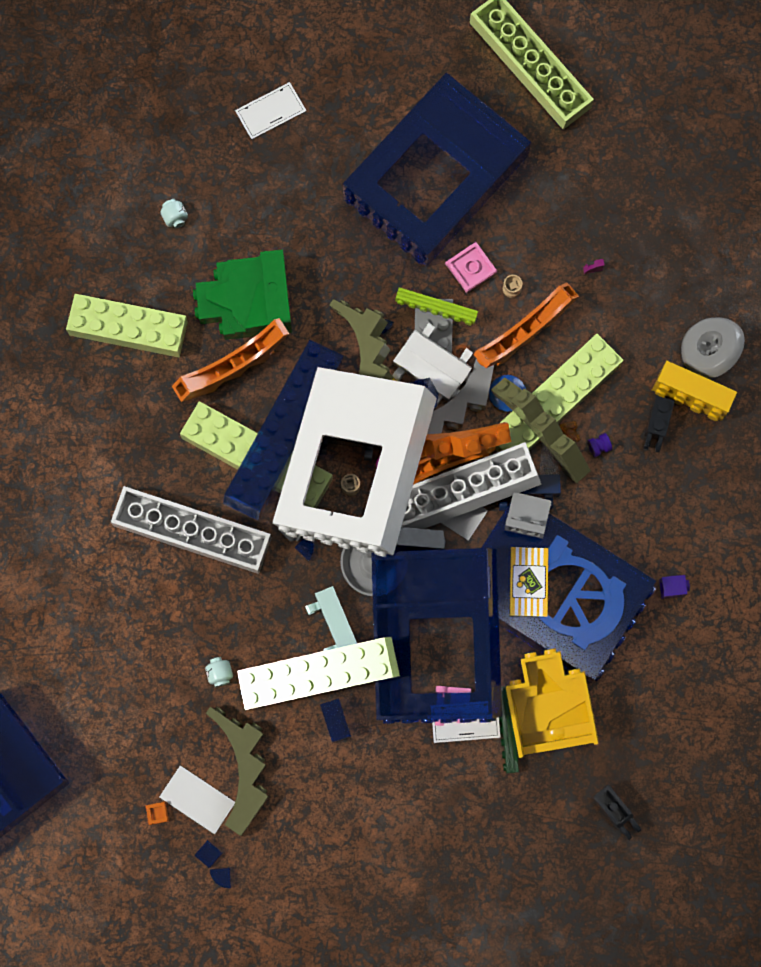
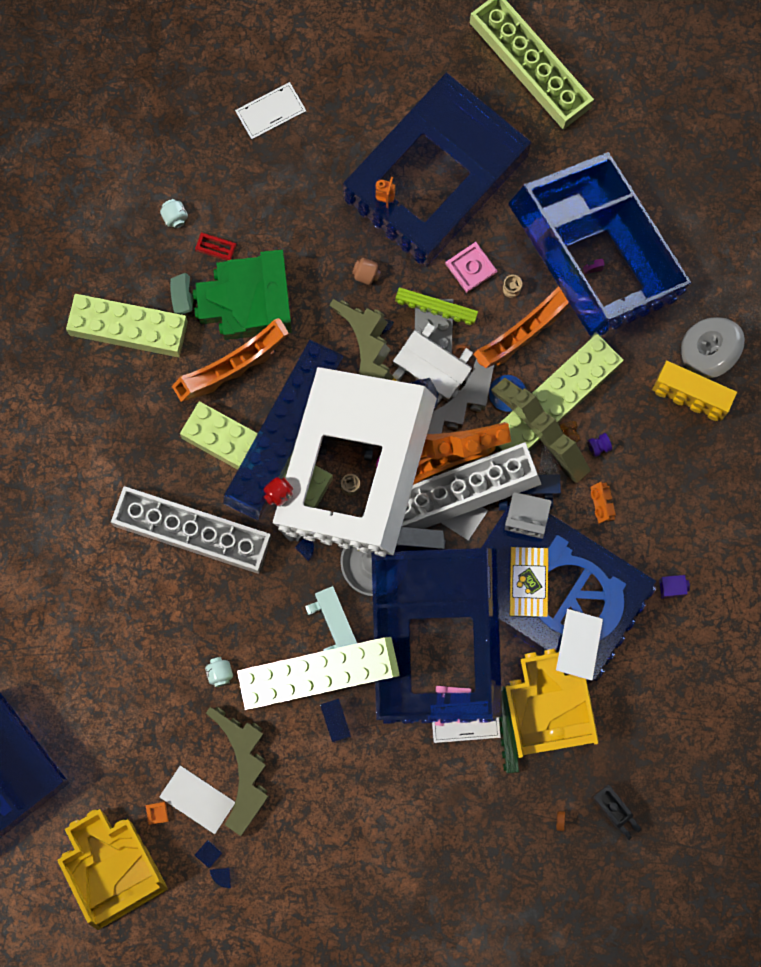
black hinge [643,396,675,453] -> none
none -> yellow panel [57,809,168,930]
none -> sand green slope [170,273,193,315]
none -> red tile [195,232,237,261]
none -> red head [264,477,293,507]
none -> nougat head [352,258,381,285]
none -> orange hinge [376,177,396,208]
none -> clear blue panel [508,152,692,337]
none -> white sticker [556,609,603,680]
none -> dark orange tile [556,811,566,831]
none -> orange hinge [590,482,616,524]

